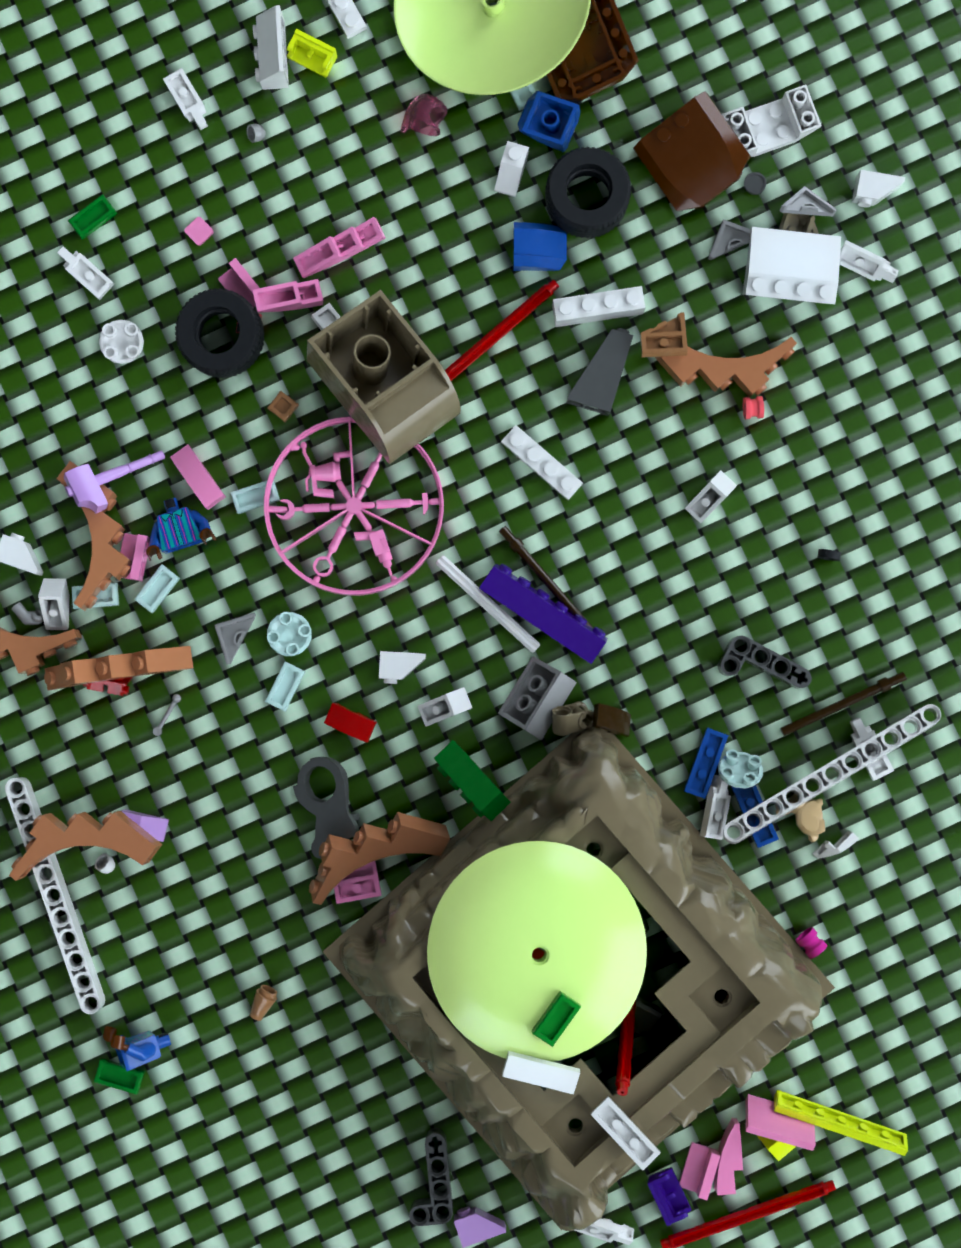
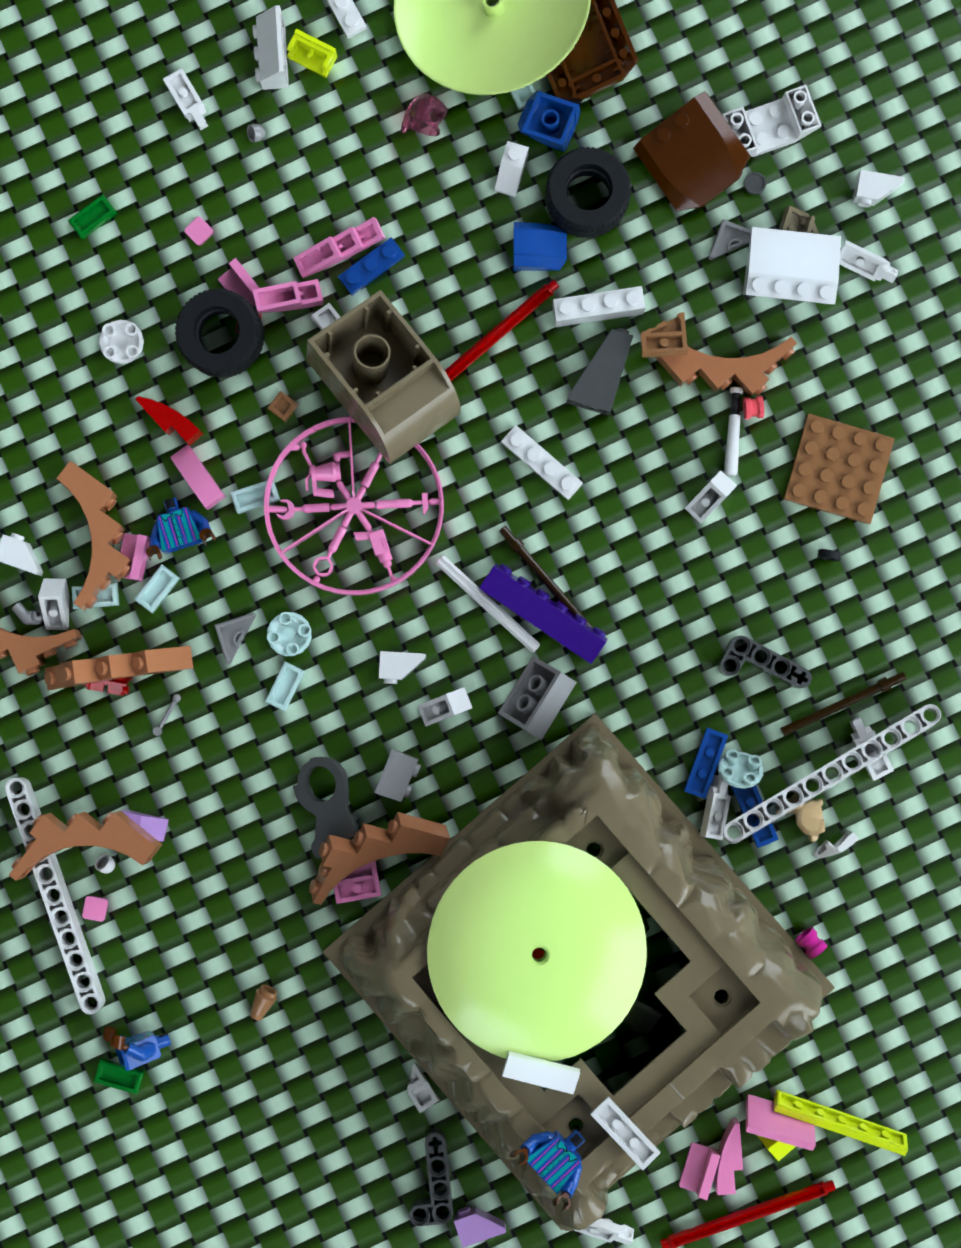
white hinge [57,247,114,300] -> none
lavender piece [64,450,165,513] -> none
red slope [324,703,377,742] -> none
green brick [434,740,511,821] -> none
green tile [532,991,581,1047] -> none
dark tan piece [552,701,594,736] -> none
dark brown slope [592,703,631,737] -> none
red piece [615,1000,636,1096] -> none
dark purple hinge [647,1167,692,1226] -> none
light grey tile [780,186,837,217] -> none
none -> bright pink piece [82,896,108,922]
none -> red slope [135,396,203,446]
none -> blue plate [338,237,405,296]
none -> light grey slope [374,749,421,802]
none -> white slope [407,1064,440,1113]
none -> torso [510,1130,585,1212]
none -> white piece [724,387,743,476]
none -> medium nougat plate [783,414,895,525]

